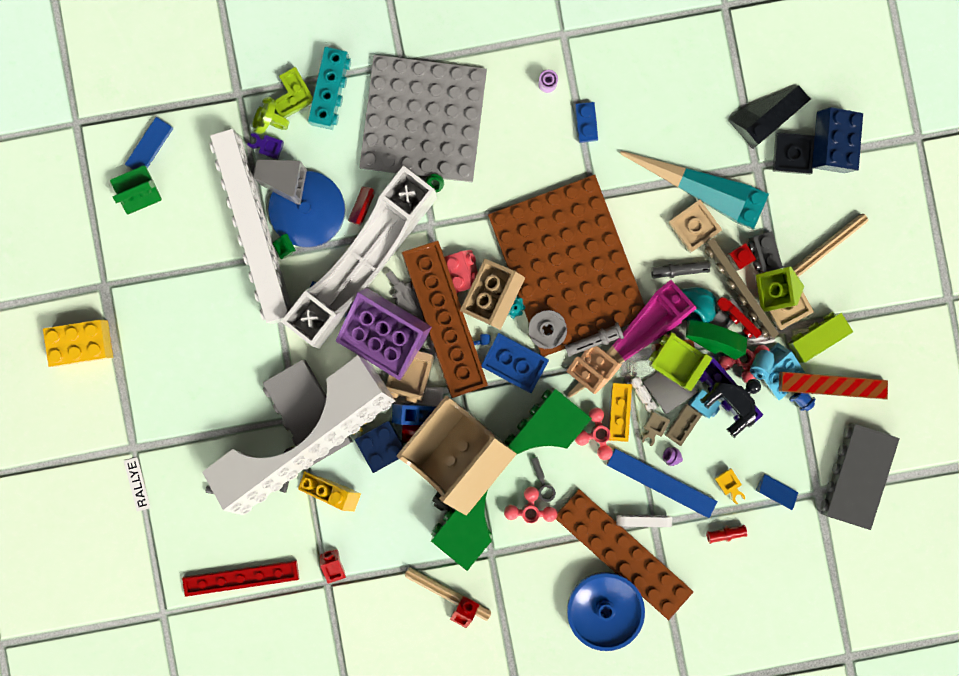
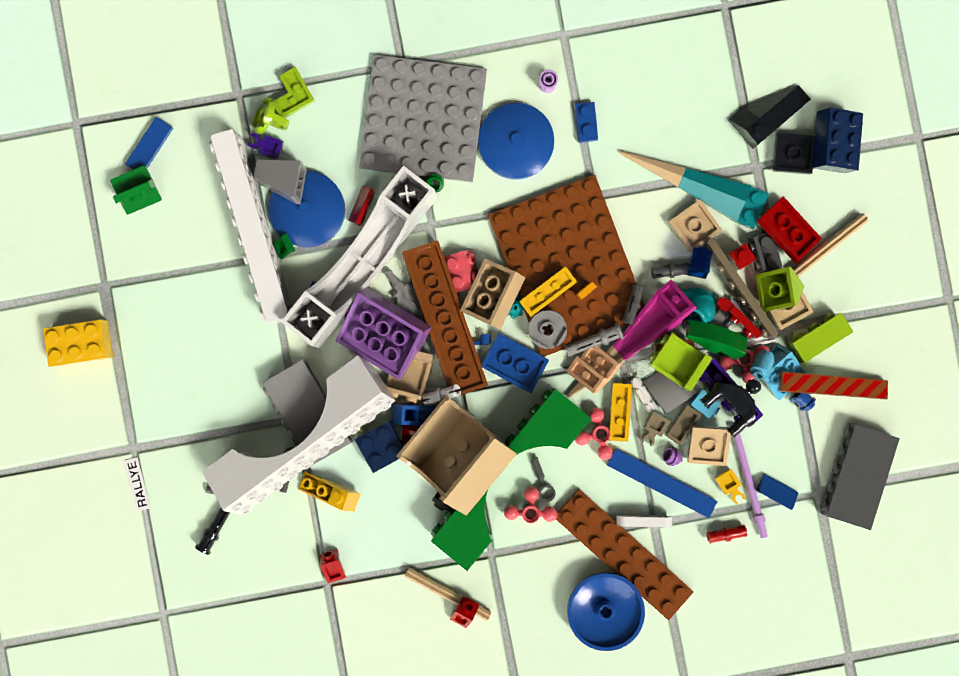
red tile [182,560,300,597] -> none
teal brick [308,47,351,130] -> none
none -> black pin [195,507,231,555]
none -> white pin [423,384,461,406]
none -> blue dish [478,103,554,180]
none -> yellow plate [519,267,577,317]
none -> light orange tile [576,282,597,300]
none -> dark grey pin [621,285,645,325]
none -> clear blue brick [686,247,713,279]
none -> tan plate [687,425,731,466]
none -> lavender bar [733,433,768,538]
none -> red plate [757,196,822,264]

